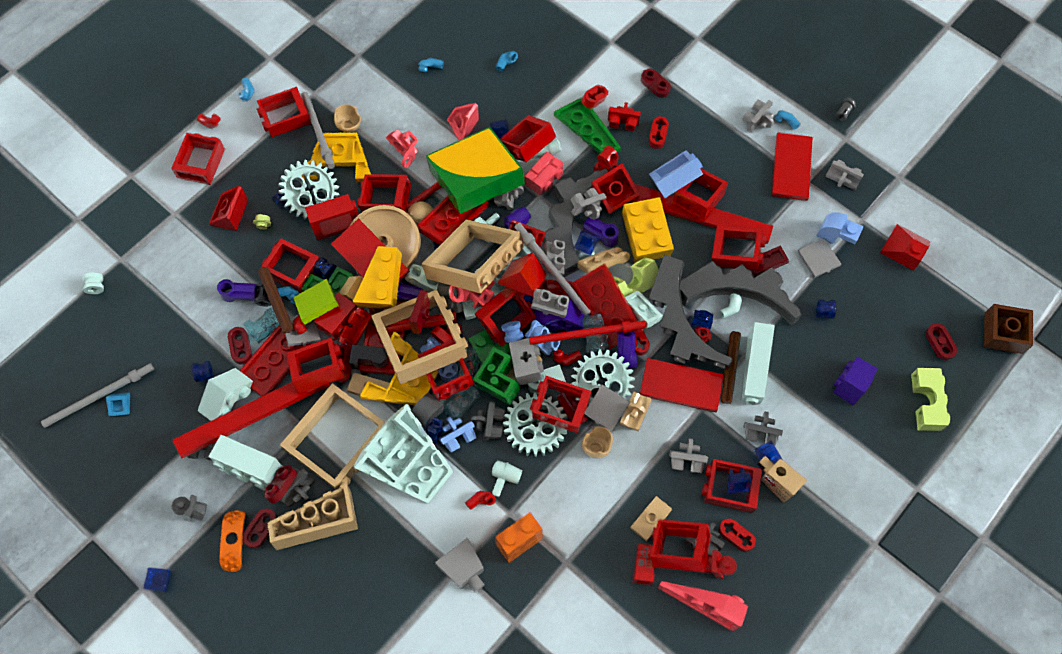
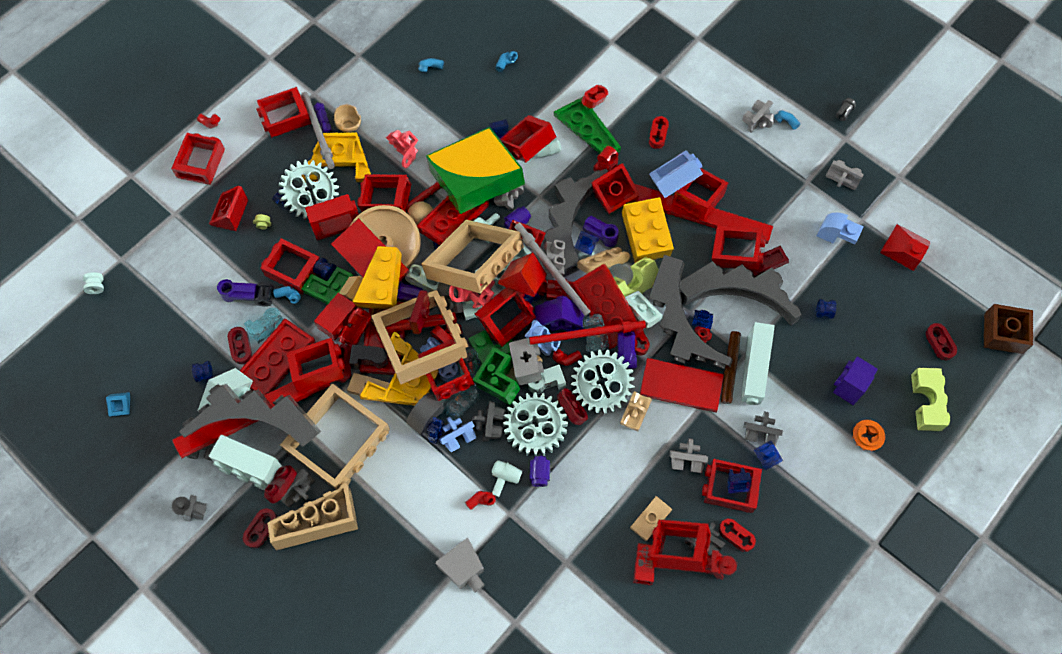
light grey bar [41,363,155,428] -> none
clear blue plate [143,567,171,592] -> none
orange piece [220,510,246,572] -> none
dark azure arm [238,78,255,101] -> none
reddish brown axle [258,267,293,333] -> none
light grey piece [285,315,320,347] -> none
lime tile [293,279,339,324] -> none
red arm [293,315,307,335] -> none
light aqua wedge [354,404,453,503] -> none
coral slope [447,103,479,140] -> none
orange brick [495,512,543,563] -> none
medium blue wheel [501,321,524,342] -> none
coral brick [524,152,564,195] -> none
red window [530,376,592,433] -> none
light grey hips [531,288,569,318] -> none
light grey hips [570,188,606,219] -> none
tan hair [582,426,613,458] -> none
light grey piece [585,384,630,431] -> none
red hips [607,102,641,131] -> none
dark red plate [641,69,671,97] -> none
coral wedge [658,581,748,631] -> none
light aqua arm [719,293,742,319] -> none
tan torso [757,456,807,503] -> none
red tile [771,132,813,201] -> none
light grey piece [798,238,842,278] -> none
none -> dark grey arch [179,384,321,447]
none -> dark purple axle [314,103,332,133]
none -> dark purple brick [530,456,550,487]
none -> orange gear [852,420,885,452]

